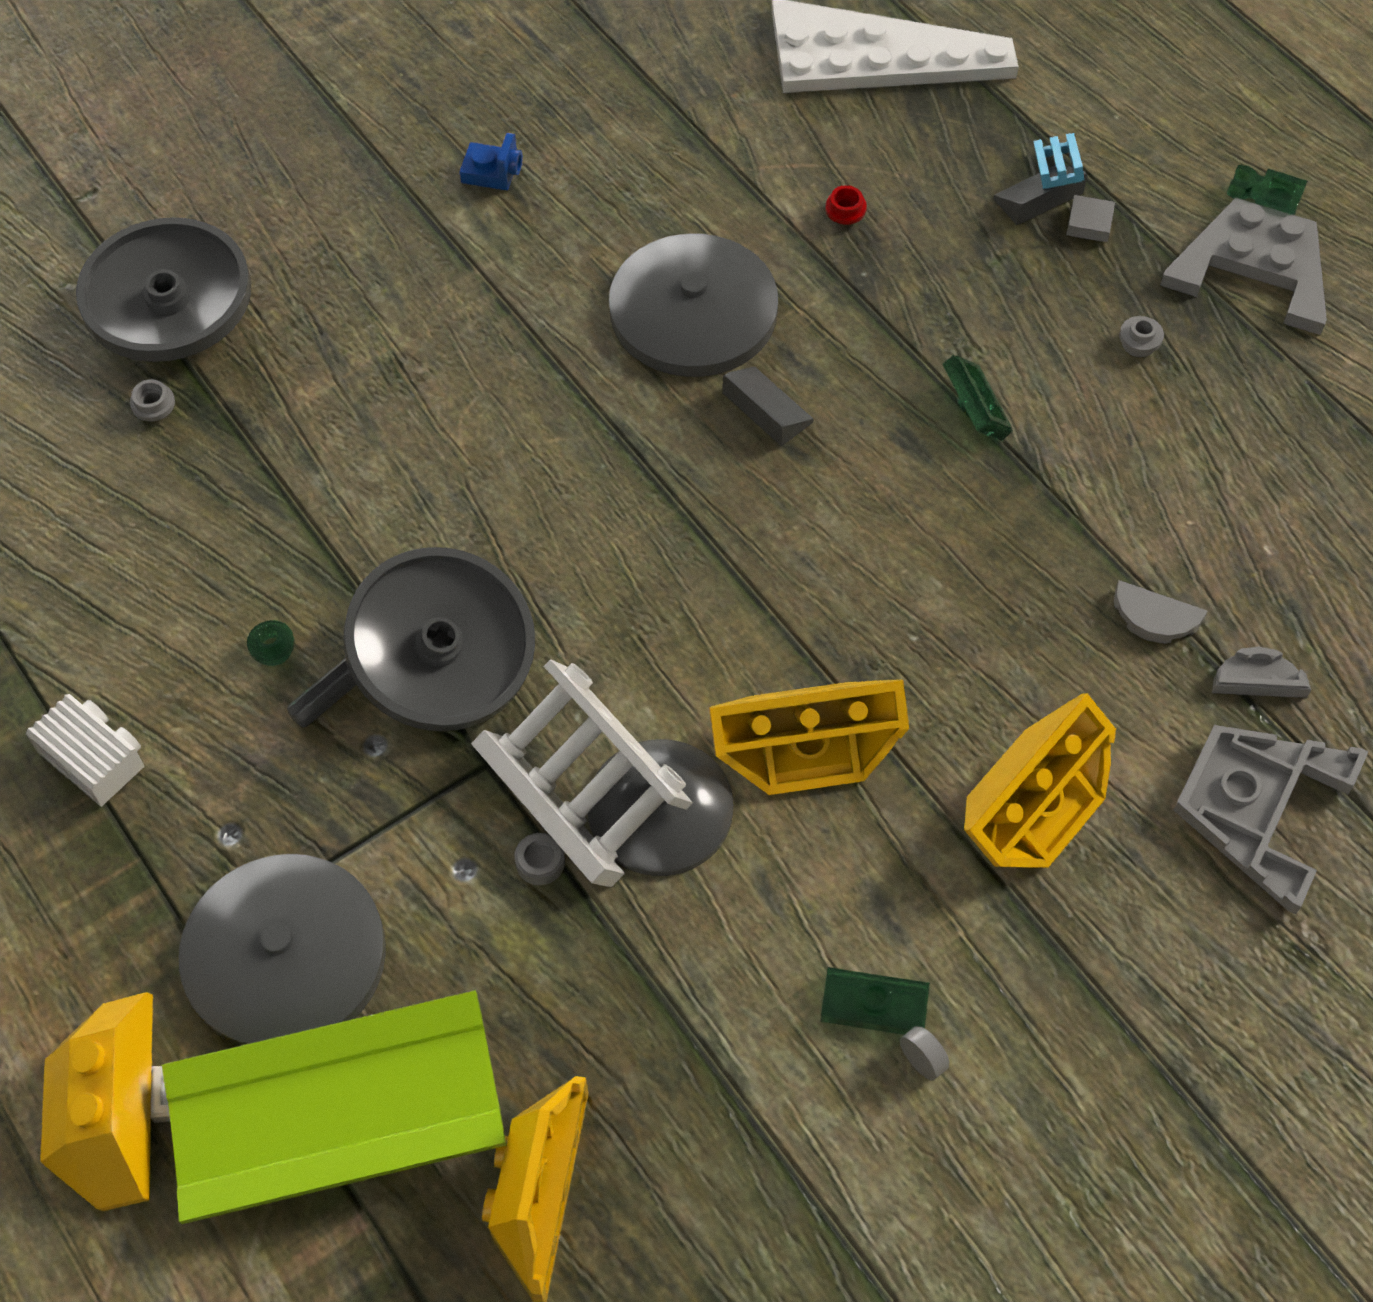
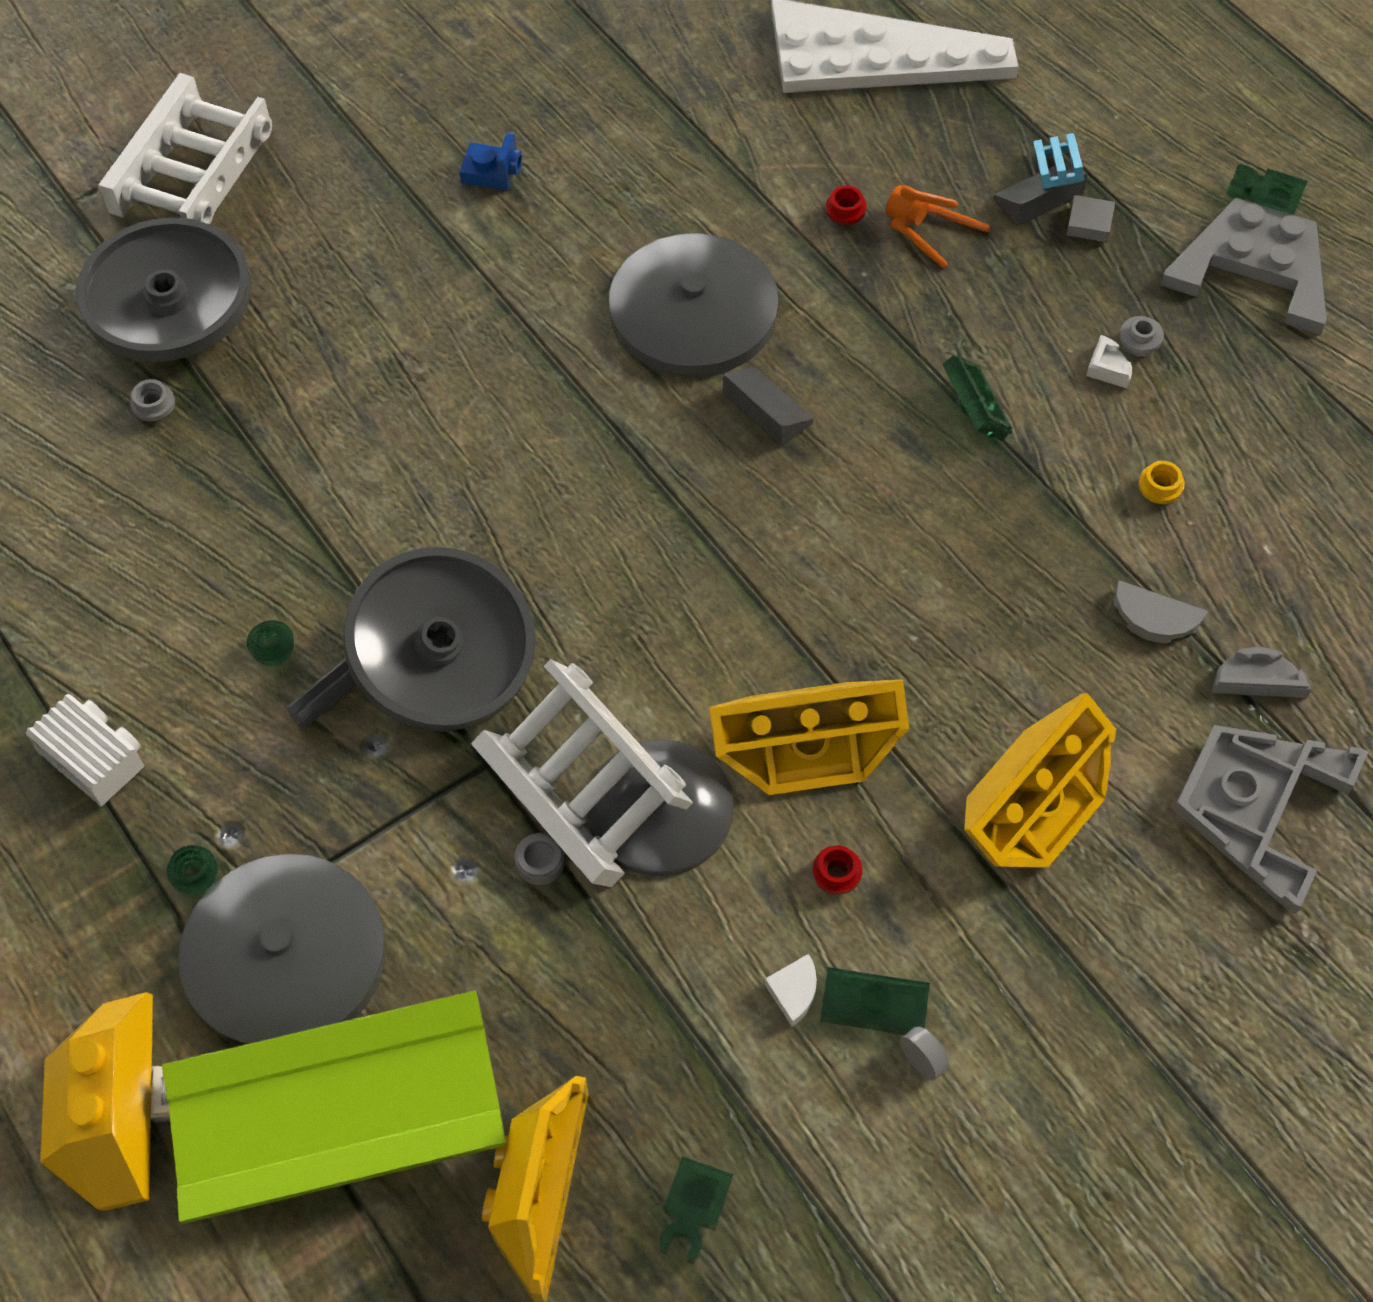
none -> white fence [99,73,272,224]
none -> clear green plate [167,845,218,894]
none -> clear green plate [660,1156,733,1264]
none -> white tile [765,954,817,1027]
none -> red plate [812,845,862,895]
none -> orange plant [885,185,991,268]
none -> white tile [1086,335,1132,389]
none -> yellow plate [1138,461,1185,504]

